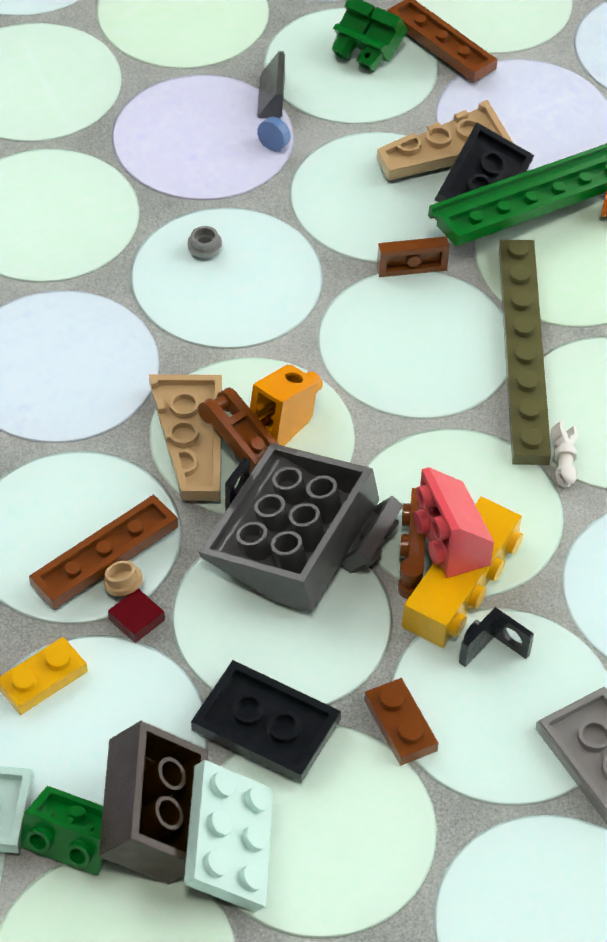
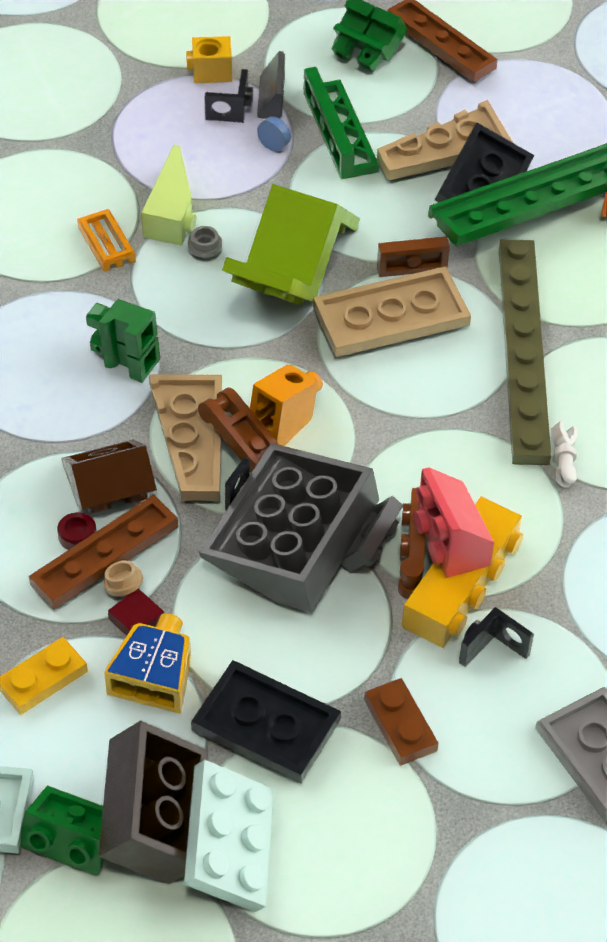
none -> dark red tile [57,512,97,550]
none -> reddish brown slope [61,439,157,513]
none -> light orange tile [77,209,136,272]
none -> green hips [86,299,161,383]
none -> torso [104,613,191,714]
none -> yellowish green slope [141,144,197,246]
none -> yellow brick [186,36,232,83]
none -> black bracket [204,69,253,123]
none -> lime bracket [222,184,360,306]
none -> green fence [303,67,379,180]
none -> tan plate [313,266,471,357]

